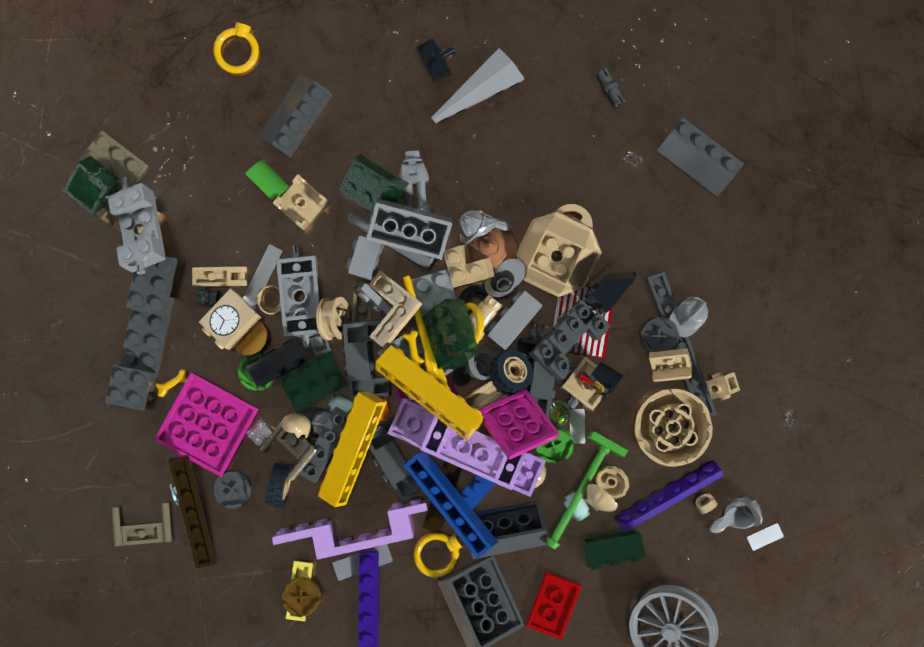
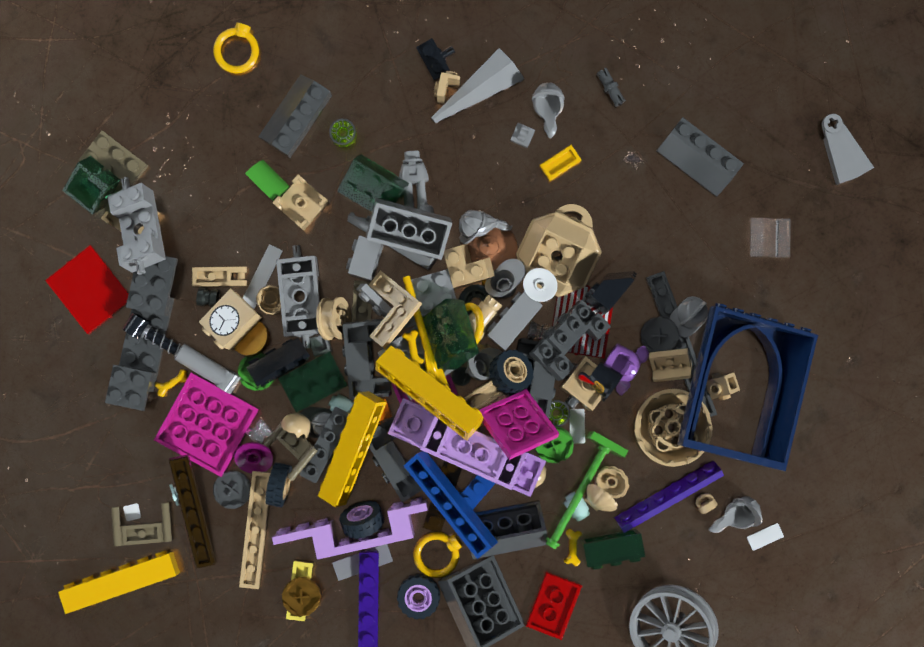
none -> red piece [45,245,129,334]
none -> yellow brick [58,550,180,614]
none -> piece [123,312,241,394]
none -> white sticker [123,503,141,521]
none -> magenta dish [234,442,273,474]
none -> tan plate [239,471,271,589]
none -> clear neon green wheel [329,118,357,148]
none -> black wheel [339,501,385,539]
none -> black wheel [397,574,440,620]
none -> tan bracket [434,71,460,104]
none -> light grey tile [510,123,535,148]
none -> white piece [523,268,557,302]
none -> light grey piece [532,82,565,138]
none -> yellow tile [539,145,582,182]
none -> yellow piece [564,529,582,566]
none -> medium lavender piece [604,344,649,396]
none -> dark blue panel [677,303,818,471]
none -> clear slope [750,218,791,257]
none -> light grey piece [822,114,874,185]

